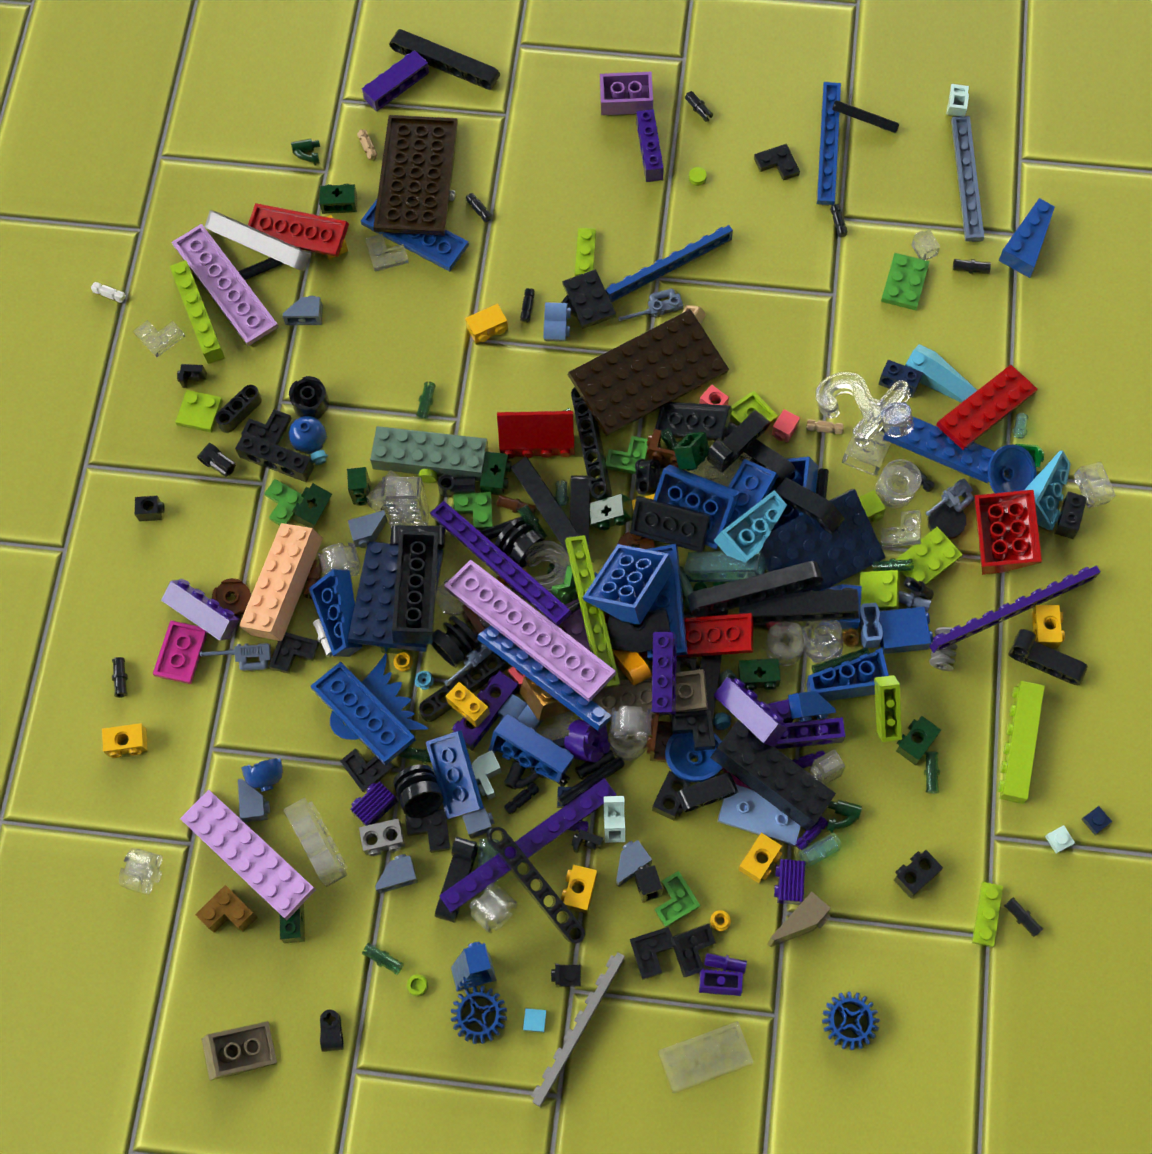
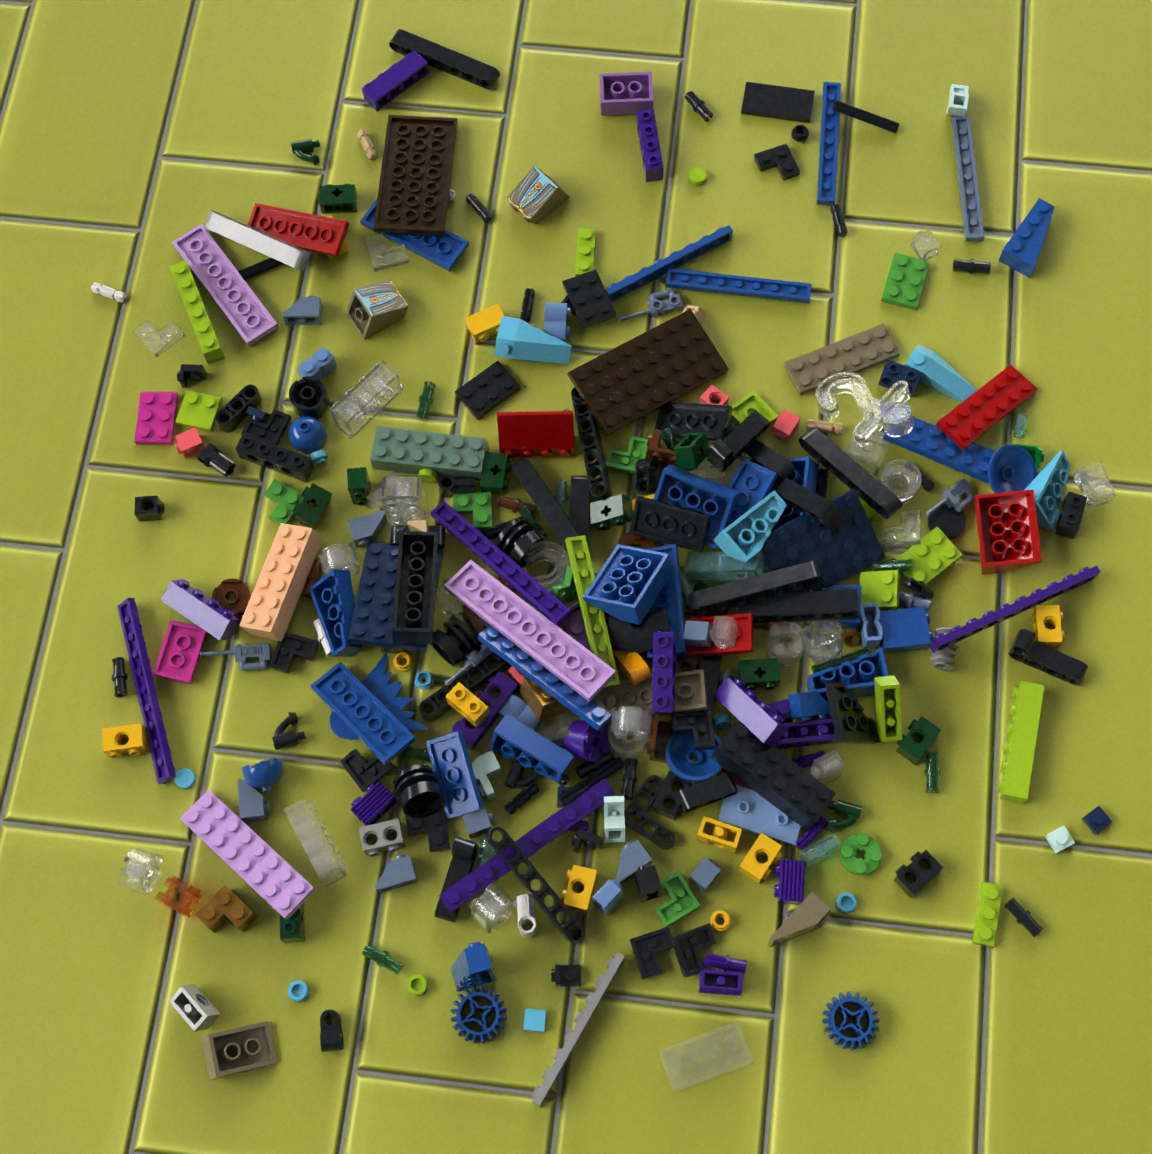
none -> dark purple plate [117,598,176,784]
none -> dark pink plate [134,392,179,445]
none -> clear orange brick [155,876,202,918]
none -> light grey brick [169,984,220,1031]
none -> medium azure tile [174,768,196,789]
none -> coral brick [175,427,205,459]
none -> dark blue plate [246,406,271,422]
none -> black plant [272,712,306,750]
none -> medium azure tile [288,980,309,1002]
none -> medium blue brick [297,347,337,381]
none -> clear brick [330,360,403,439]
none -> dark tan slope [346,280,409,340]
none -> tan slope [407,520,429,532]
none -> black plate [455,361,521,420]
none -> medium azure wedge [494,316,572,364]
none -> dark tan slope [507,165,570,224]
none -> white piece [516,894,537,938]
none -> medium blue brick [592,879,624,916]
none -> black pin [621,758,638,800]
none -> black beam [624,775,675,850]
none -> blue plate [666,268,812,303]
none -> sand blue brick [683,621,715,647]
none -> sand blue brick [689,857,721,893]
none -> yellow brick [696,816,742,853]
none -> clear brick [710,616,738,648]
none -> black tile [741,82,815,123]
none -> dark tan plate [784,323,900,396]
none -> black plate [791,125,809,142]
none -> black beam [798,428,903,519]
none -> black plate [825,682,879,744]
none -> medium azure tile [836,892,857,914]
none -> bright green plate [840,833,882,875]

